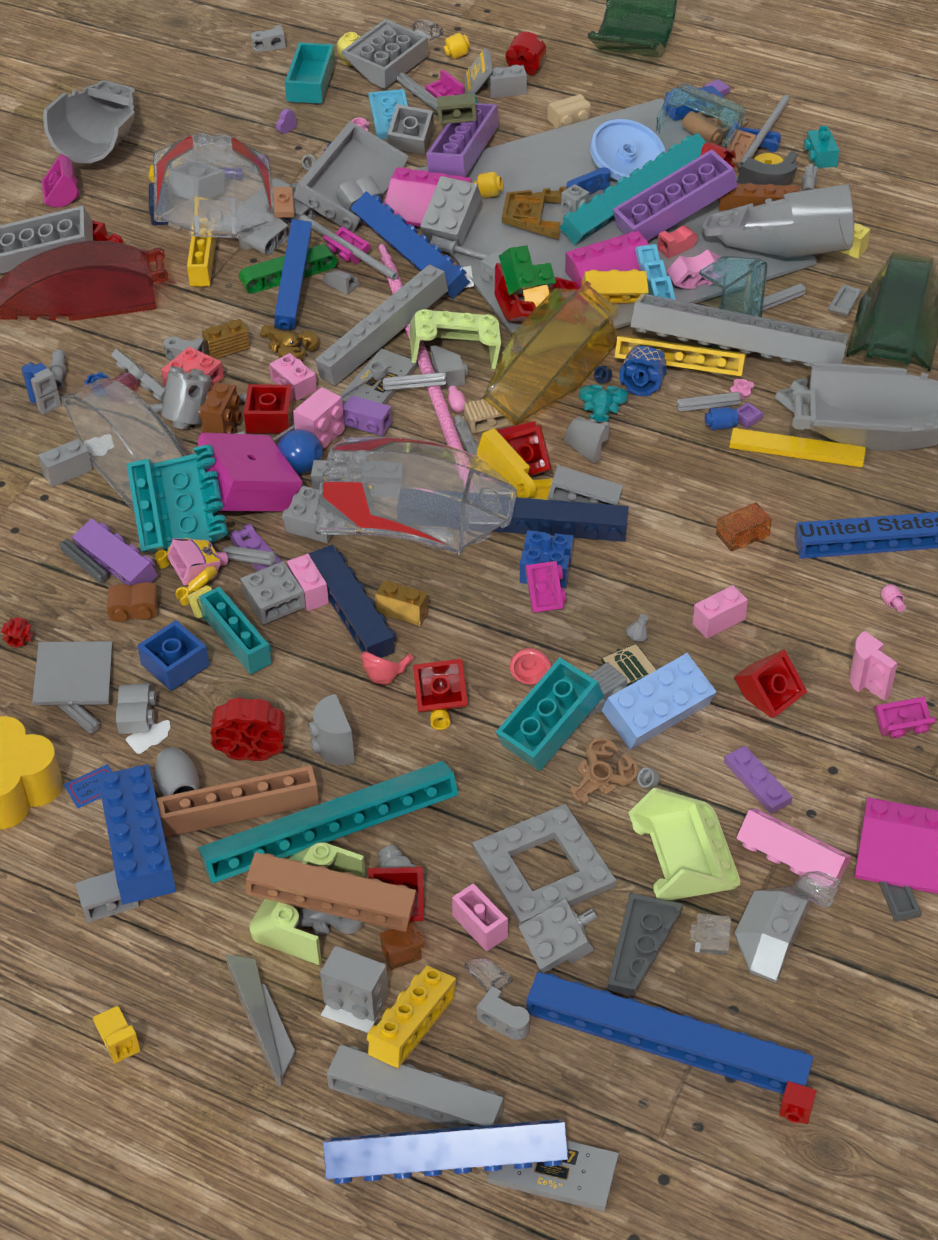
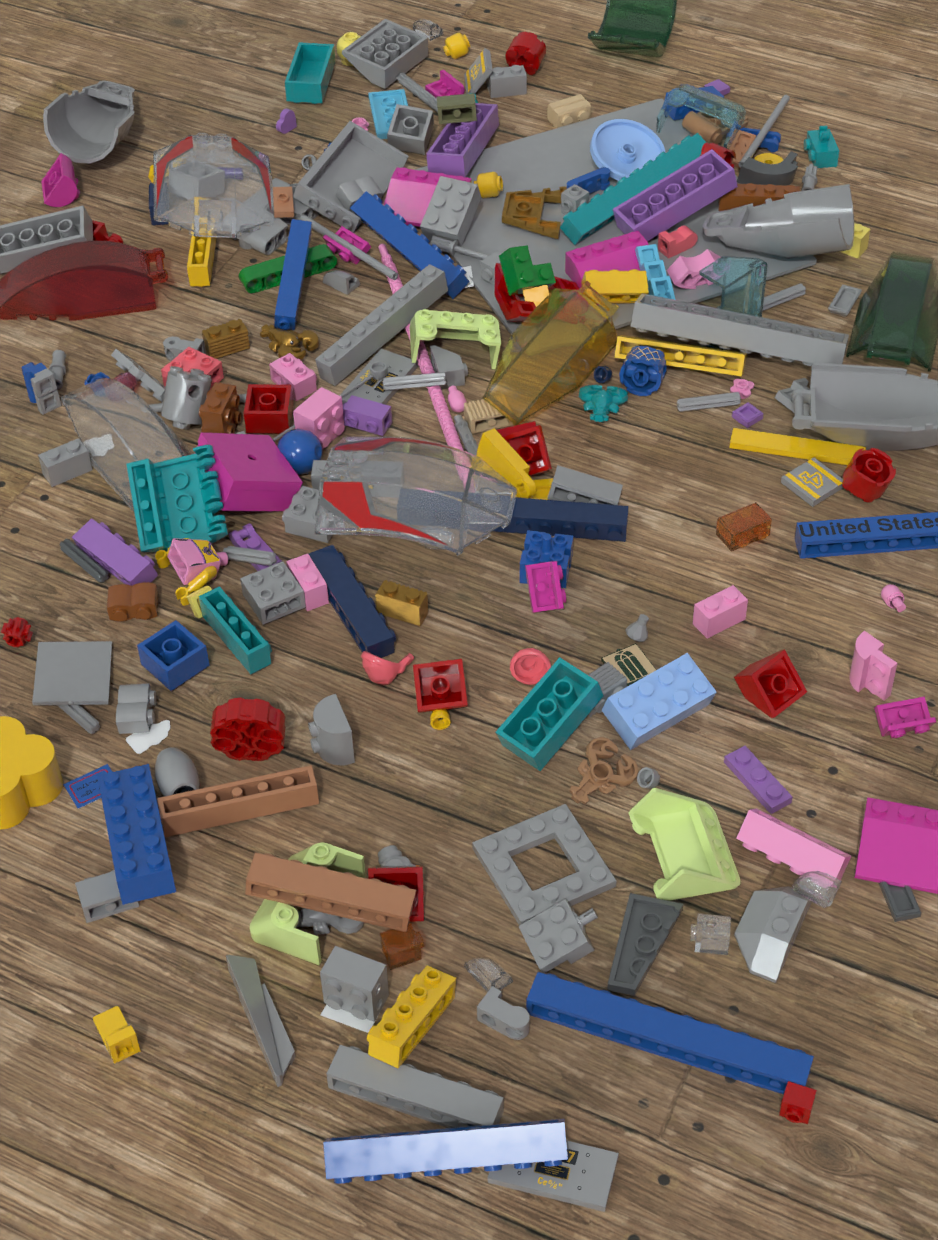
teal brick [198,761,458,884] -> none
light grey leg [251,25,286,52] -> none
bright pink brick [452,883,508,952] -> none
light grey slope [564,417,609,463] -> none
blue brick [705,407,738,430] -> none
none -> light grey tile [781,457,843,507]
none -> red brick [842,448,896,503]

